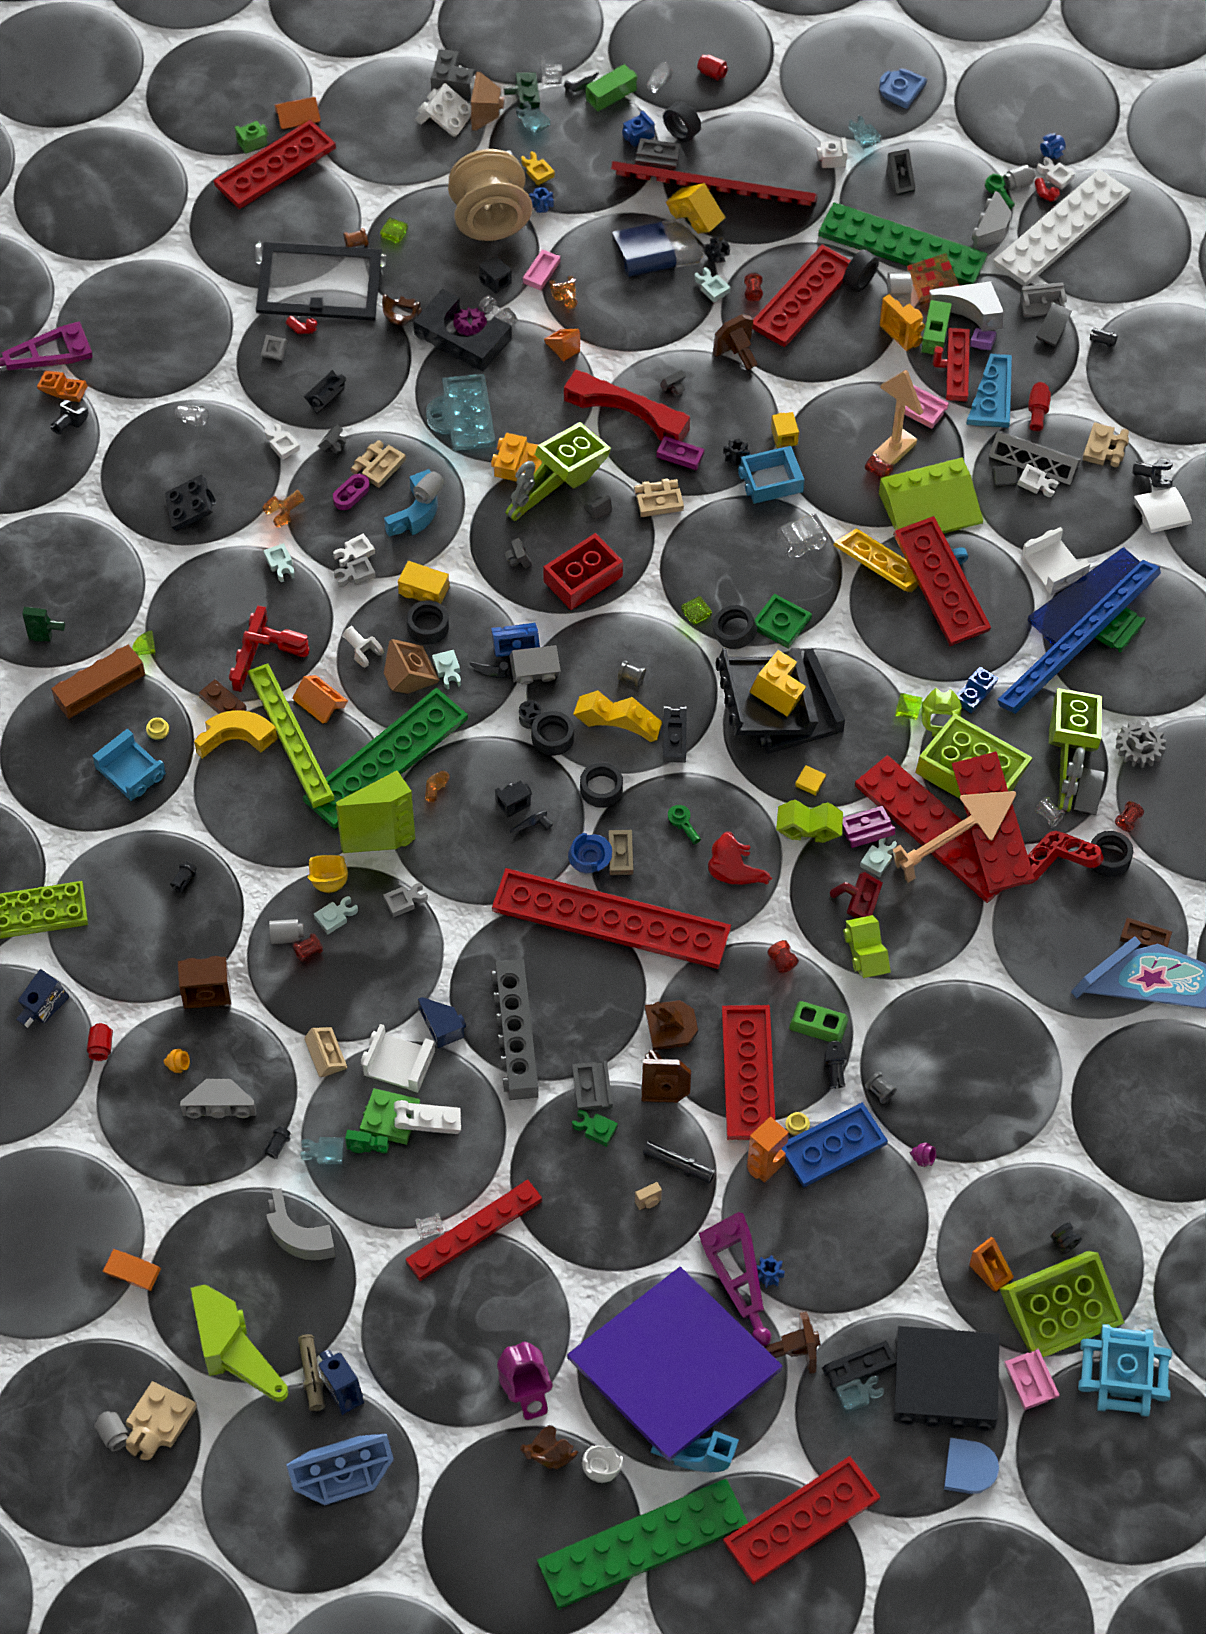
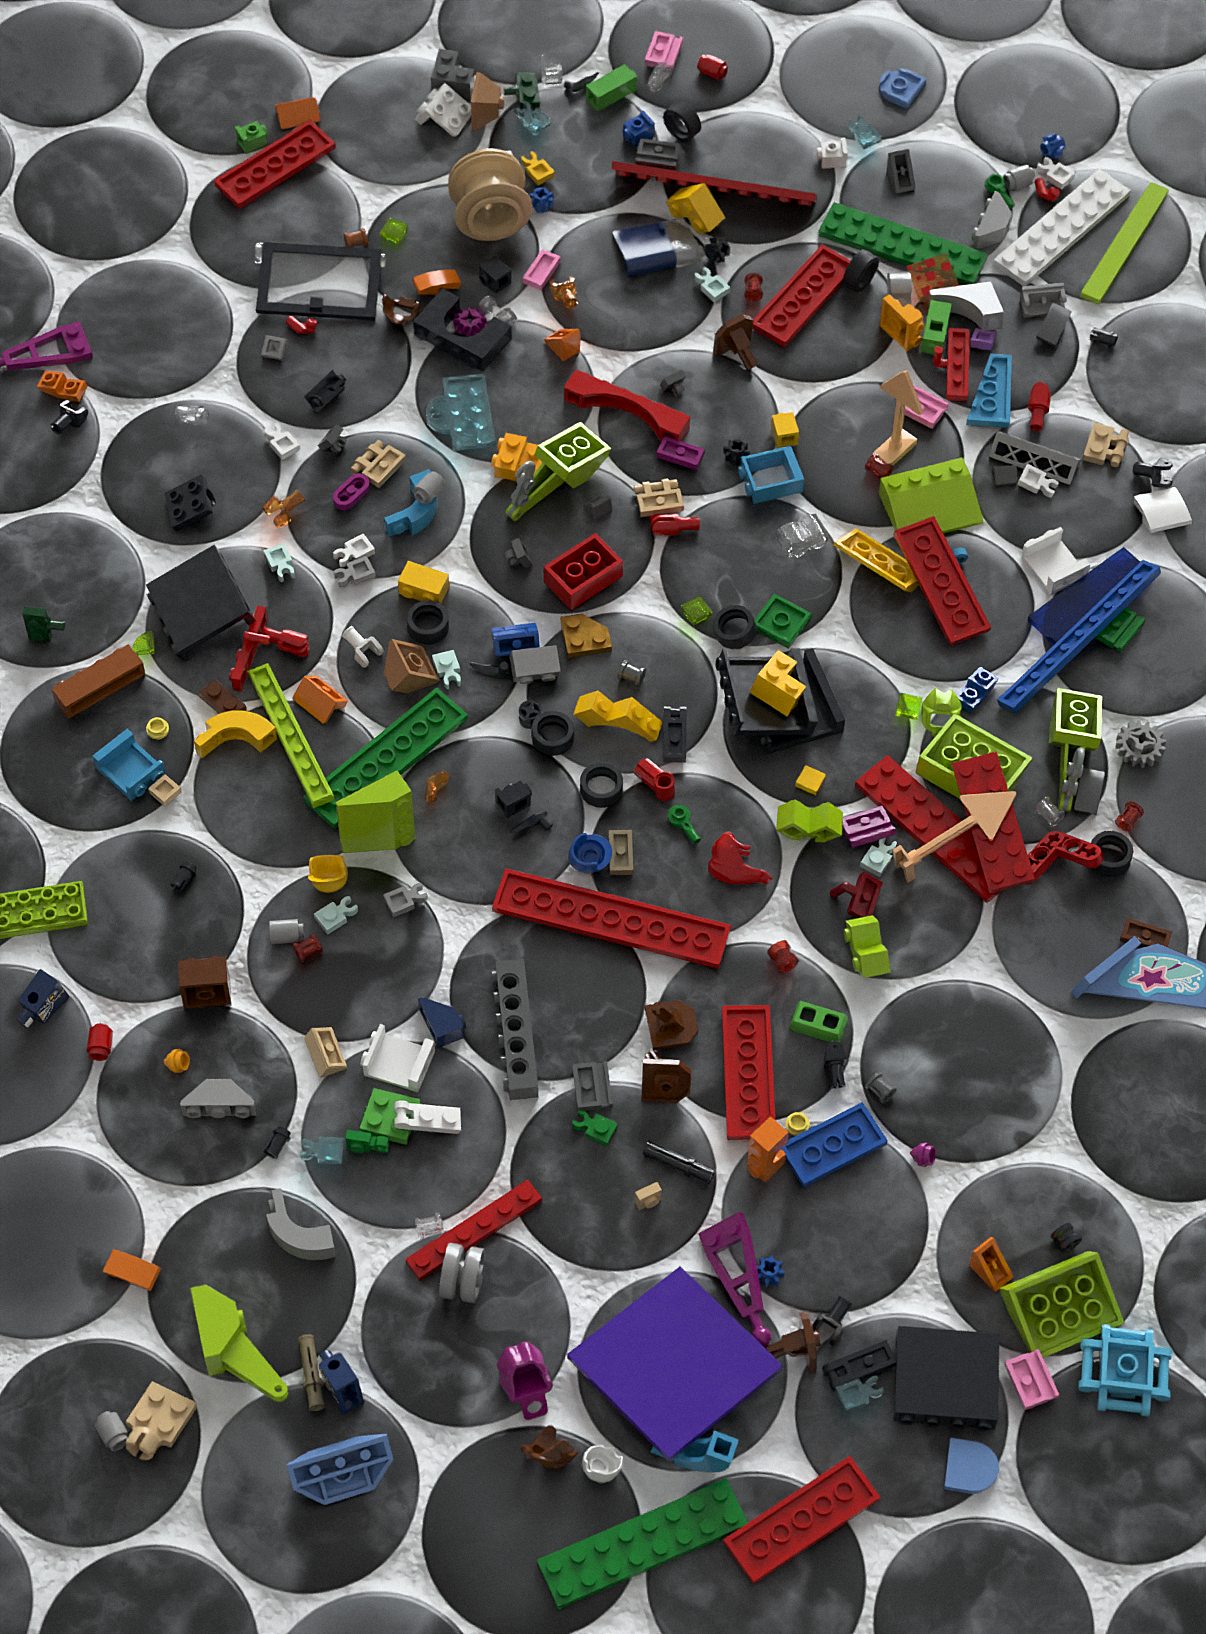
none -> black panel [146,544,256,661]
none -> tan plate [148,774,182,806]
none -> orange slope [412,270,461,295]
none -> light grey wheel [439,1243,485,1304]
none -> pearl gold plate [560,614,612,658]
none -> red piece [634,758,675,801]
none -> bright pink plate [645,31,683,71]
none -> red arm [650,513,700,536]
none -> black piece [812,1296,852,1347]
none -> lime tile [1080,182,1169,305]

